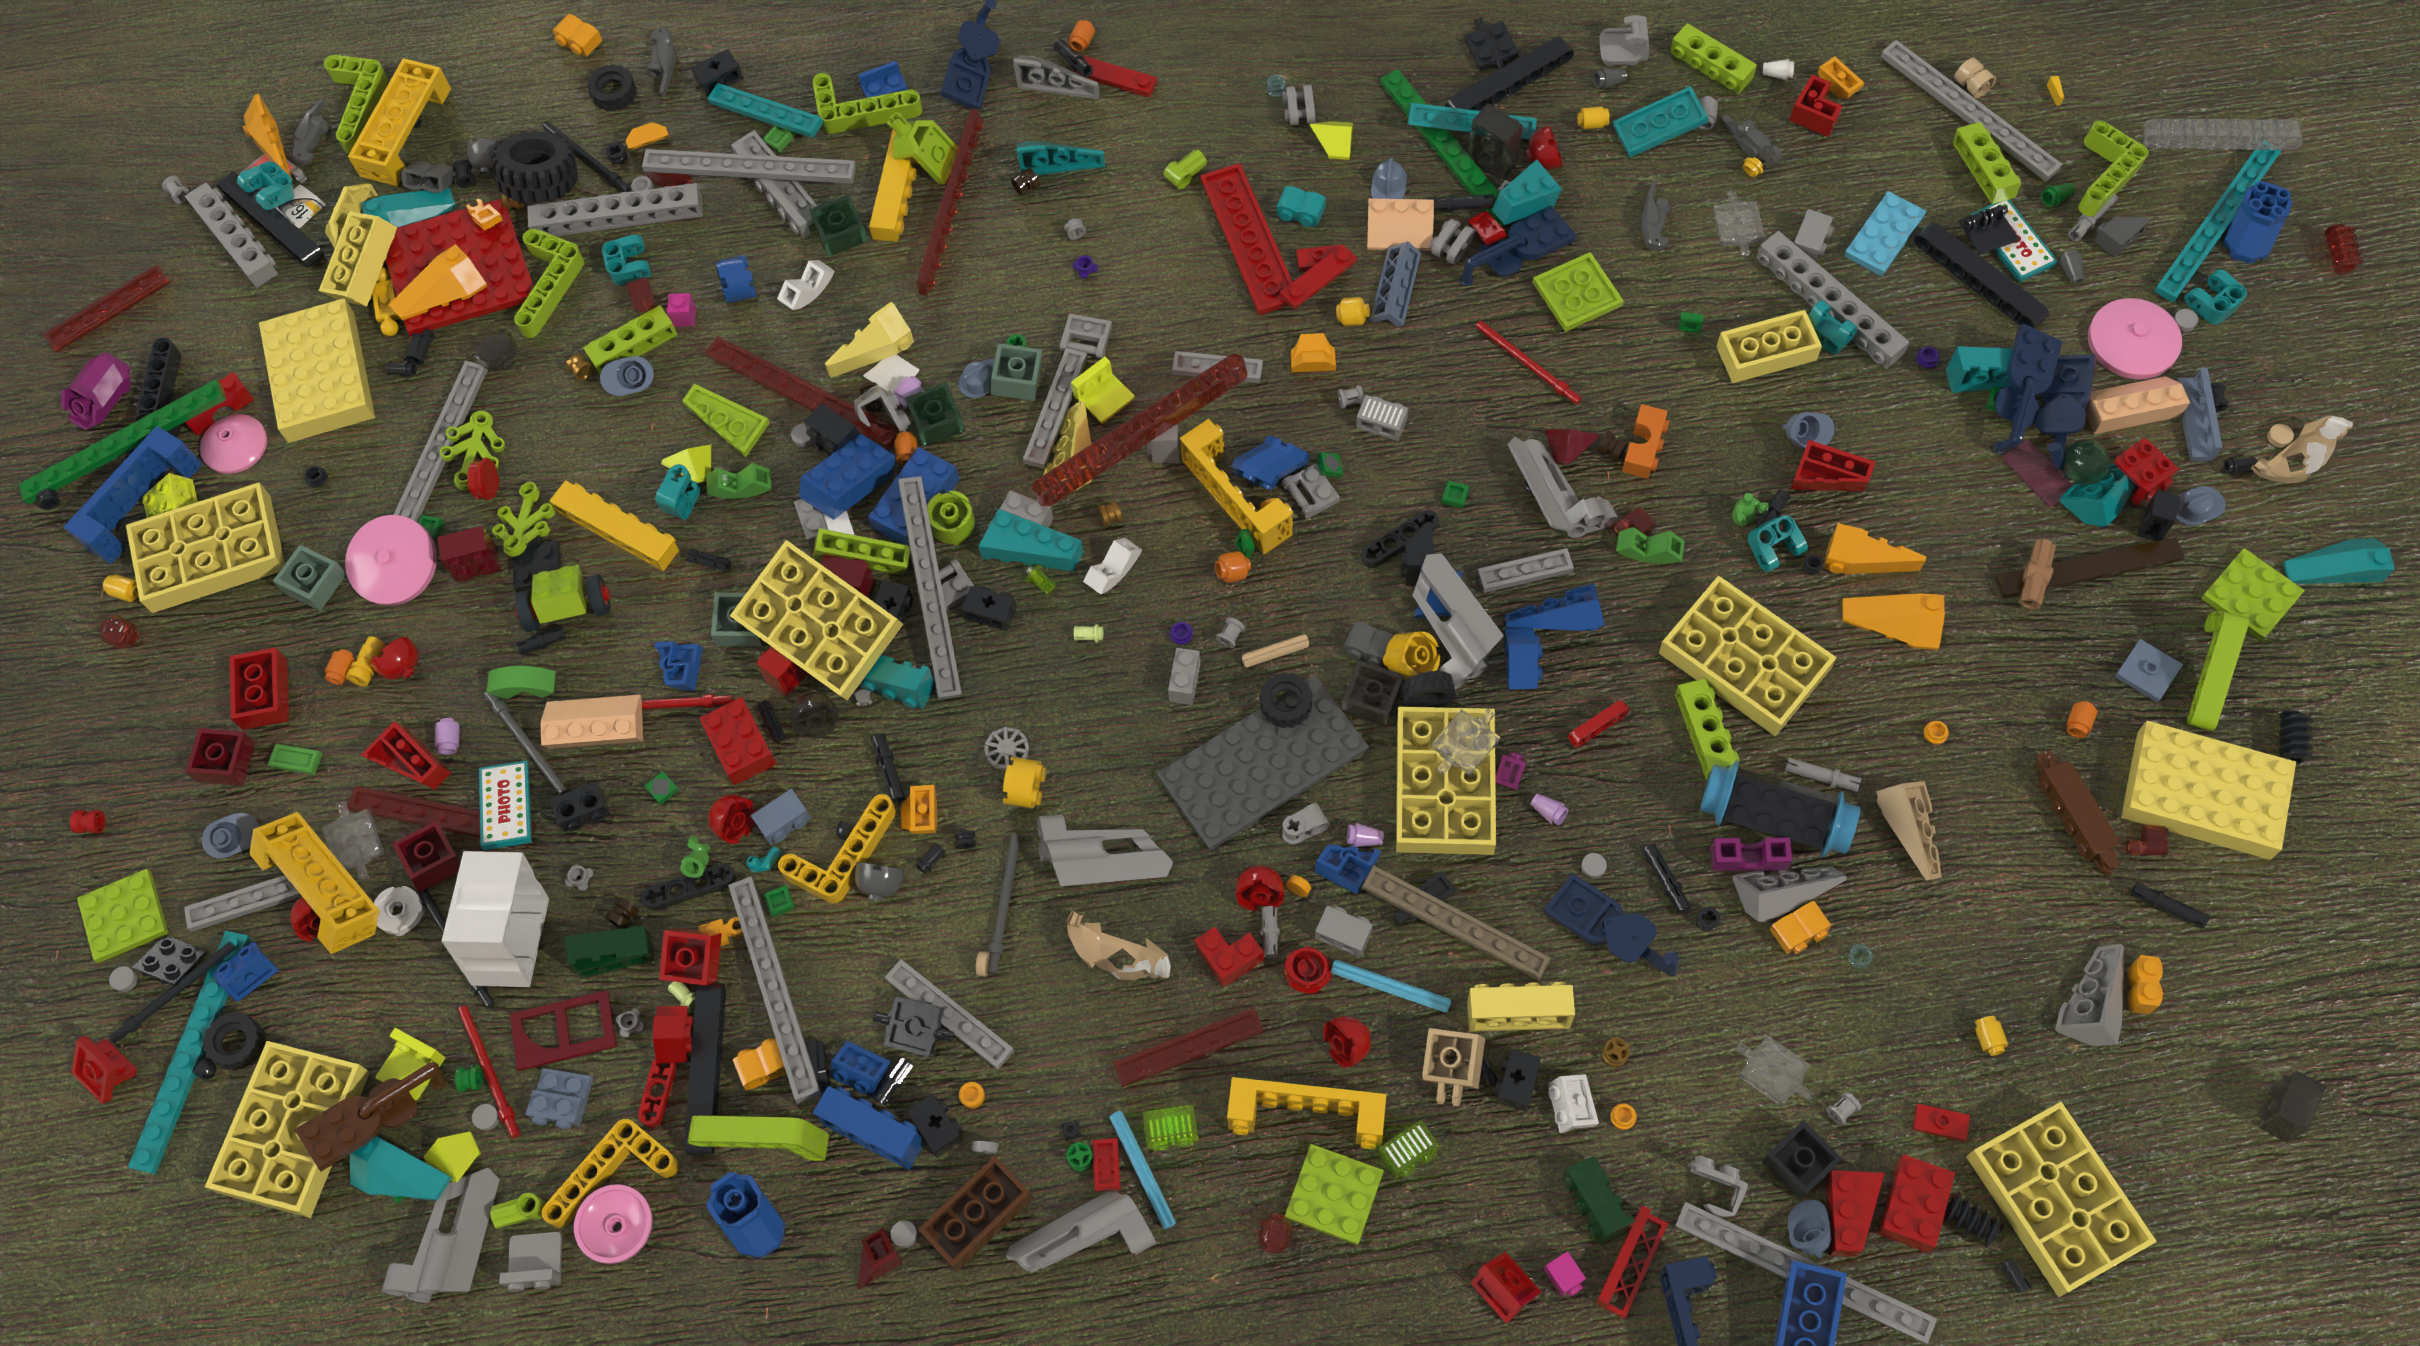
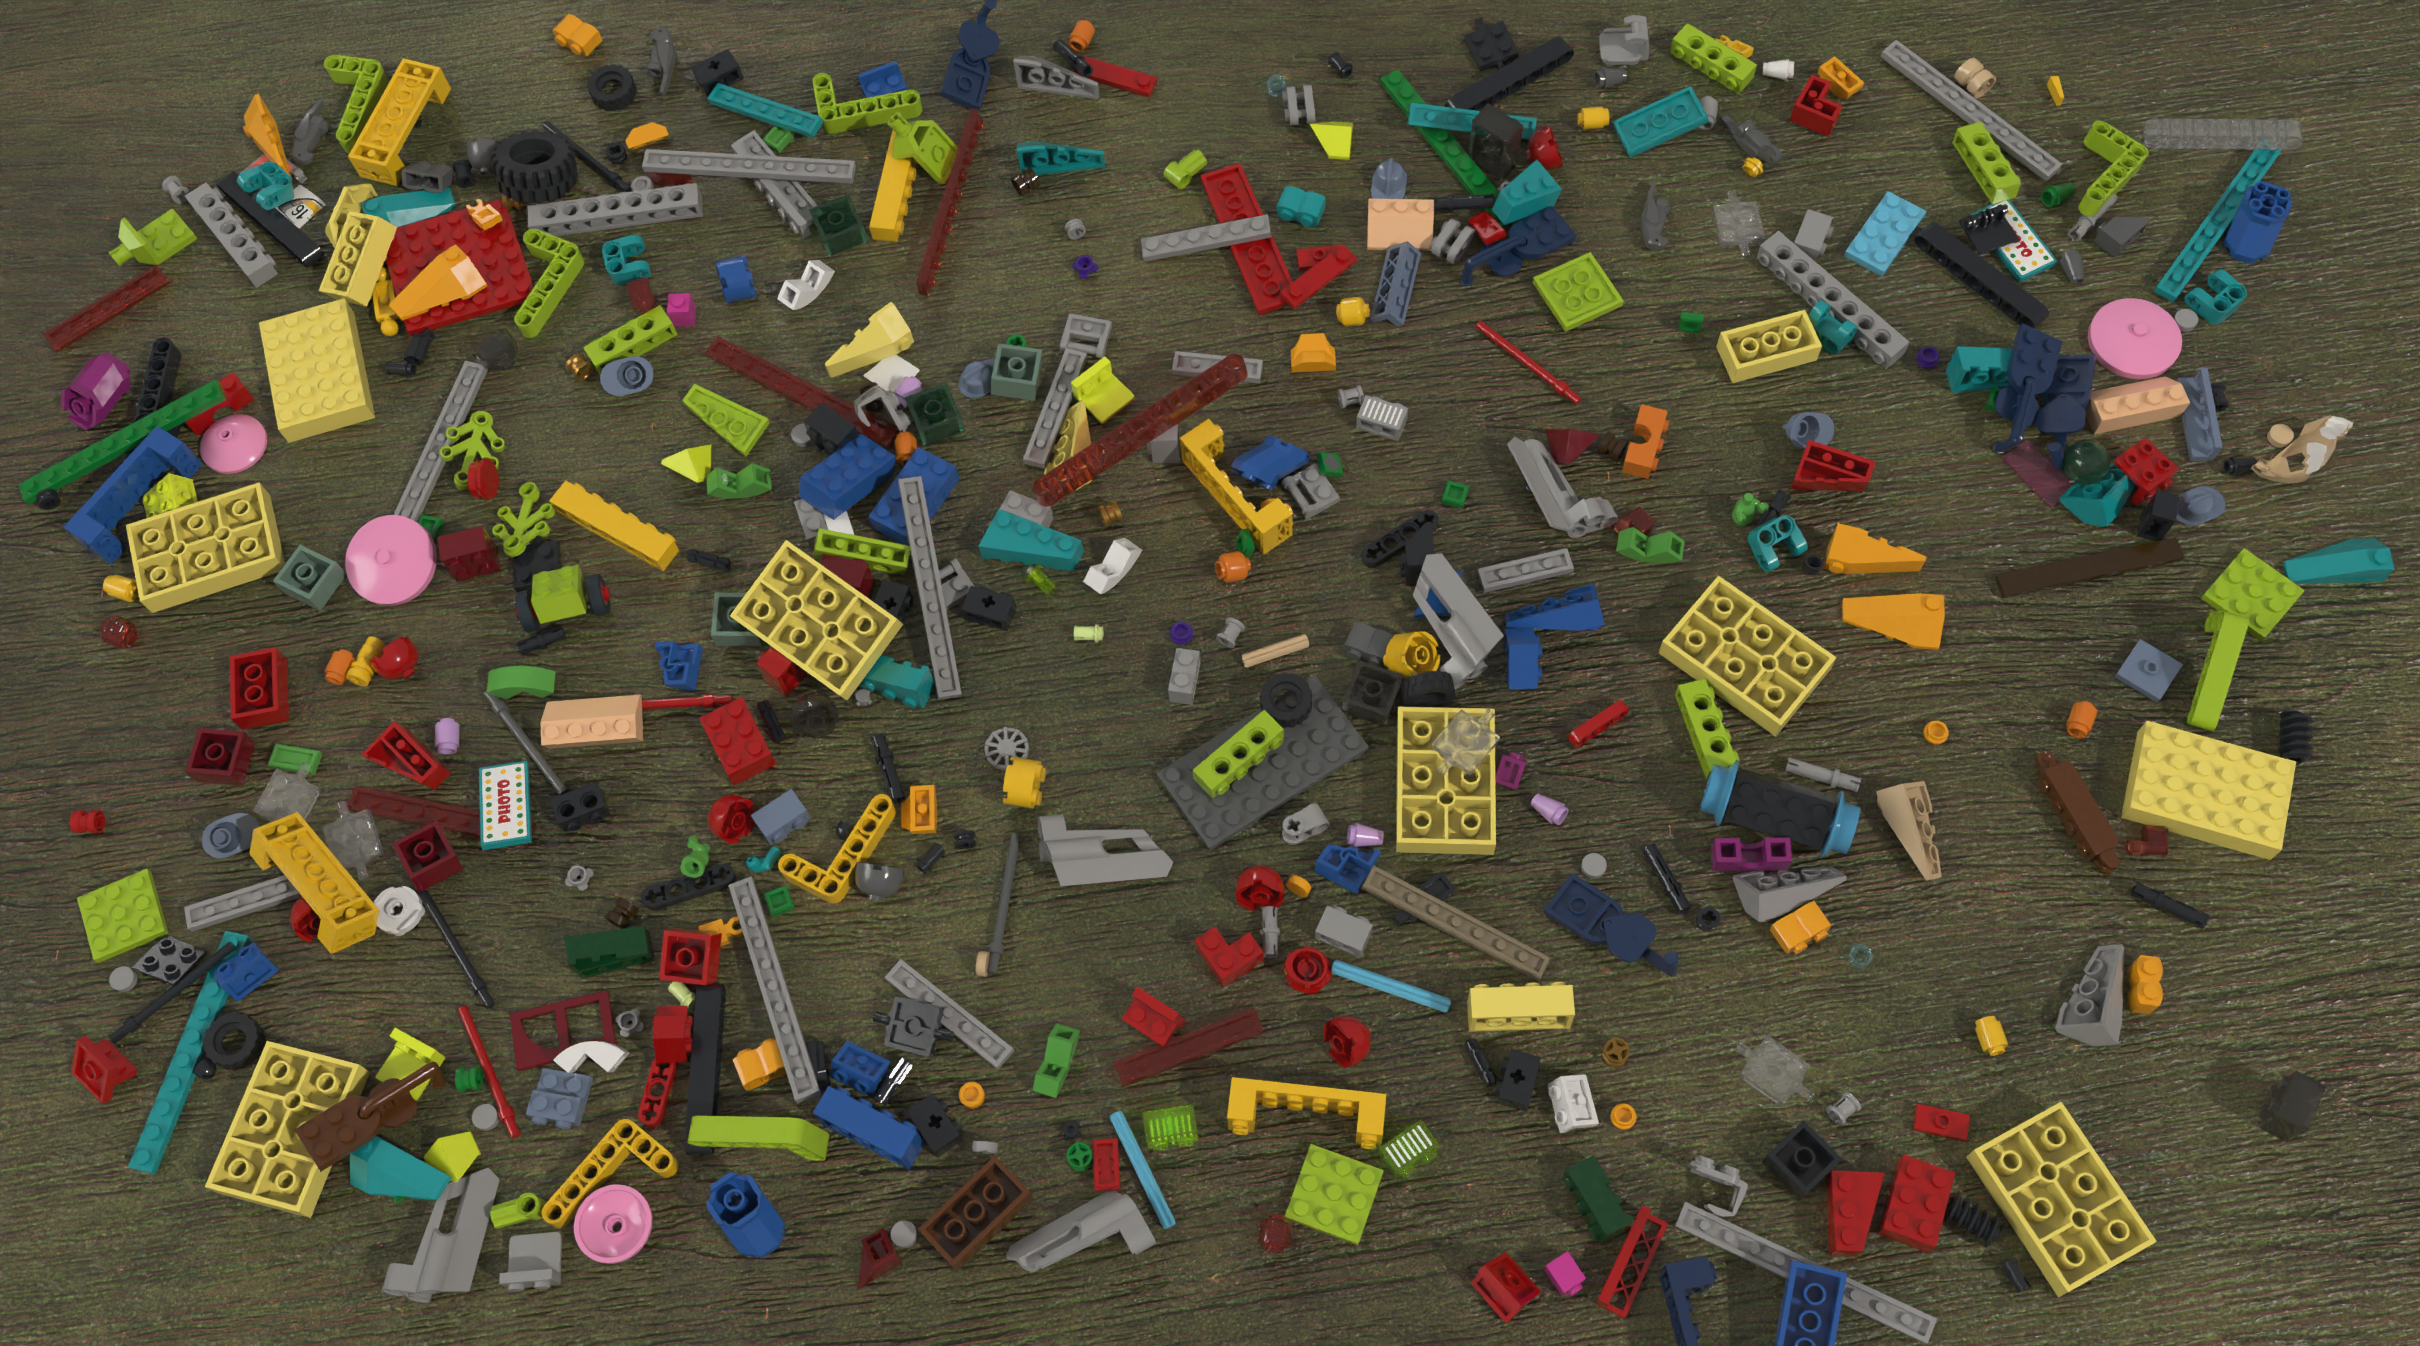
black plate [304,466,328,488] -> none
white tile [442,851,549,987] -> none
green tile [644,771,679,805] -> none
teal piece [655,464,700,520] -> none
lime brick [927,491,975,545] -> none
tan animal [1067,910,1171,981] -> none
tan hinge [1422,1028,1485,1107] -> none
sand blue piece [1788,1200,1832,1258] -> none
medium nougat piece [2019,539,2056,610] -> none
clear red piece [2324,224,2364,275] -> none
none -> lime plate [108,208,198,266]
none -> clear plate [253,762,322,822]
none -> white brick [553,1041,630,1073]
none -> bright green brick [1033,1023,1080,1098]
none -> red bracket [1121,987,1186,1047]
none -> light grey plate [1141,214,1272,262]
none -> lime brick [1192,710,1284,799]
none -> black pin [1328,52,1353,78]
none -> yellow plate [1715,35,1754,58]

